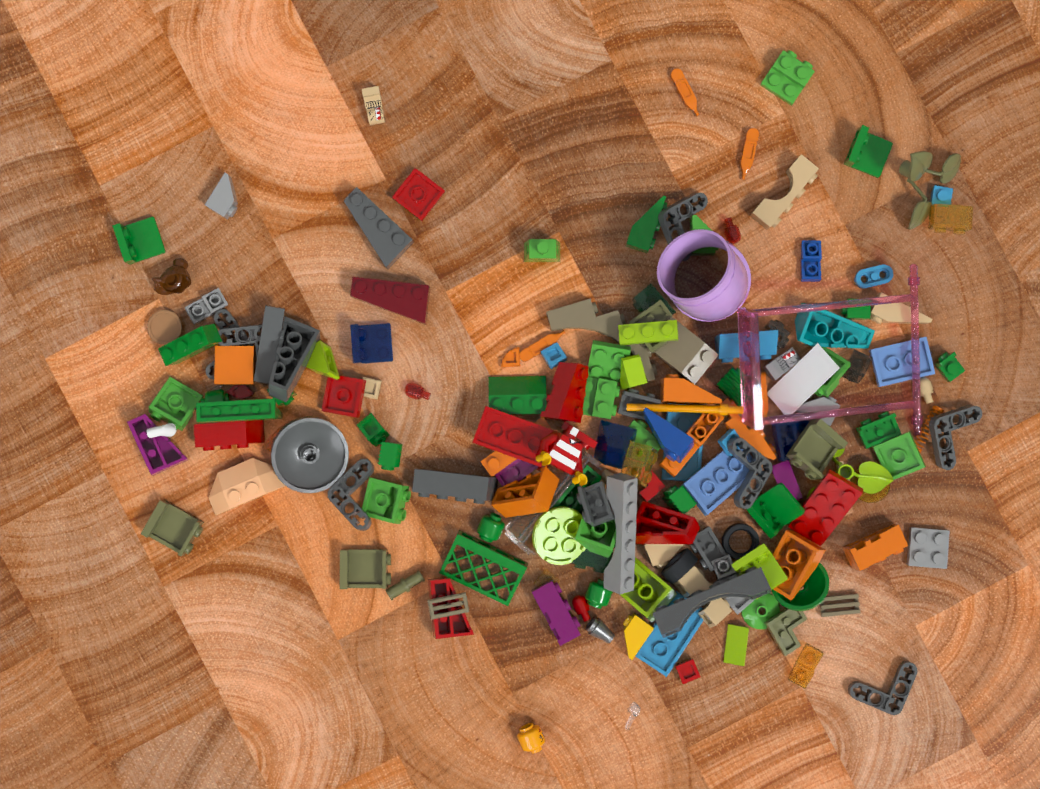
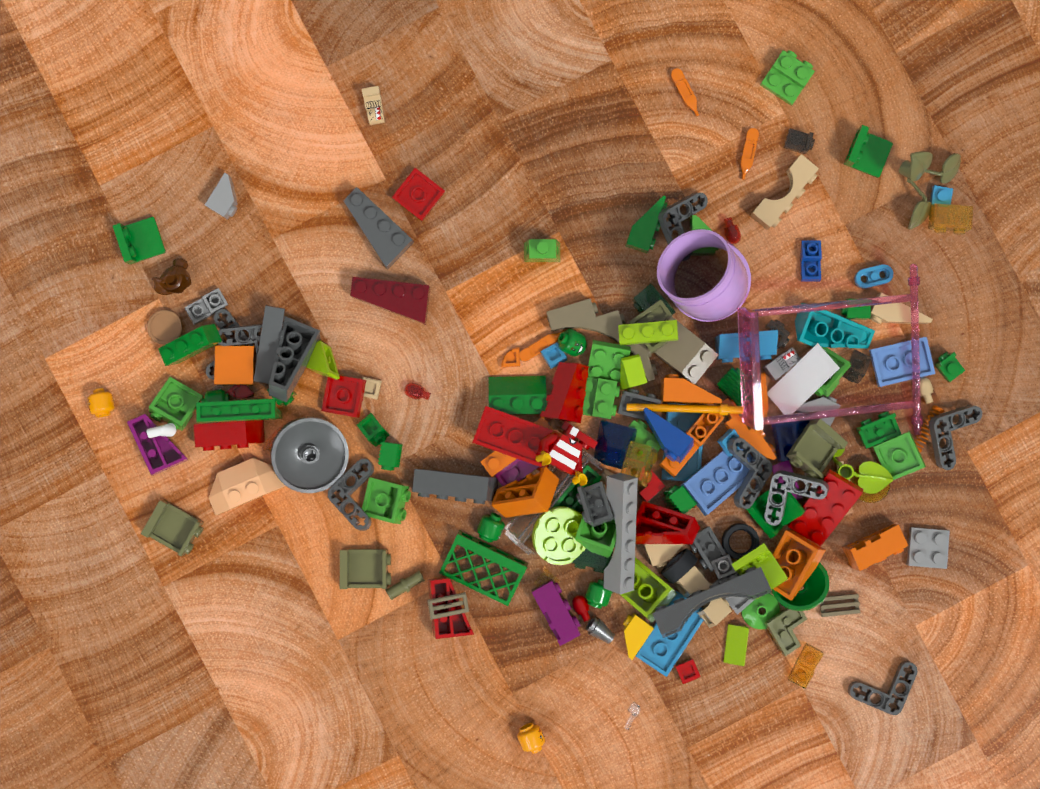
clear blue bracket [350,323,393,364] -> none
none -> light orange head [87,388,115,418]
none -> green head [558,329,587,357]
none -> dark grey beam [765,470,829,526]
none -> clear smoke bracket [783,129,815,154]

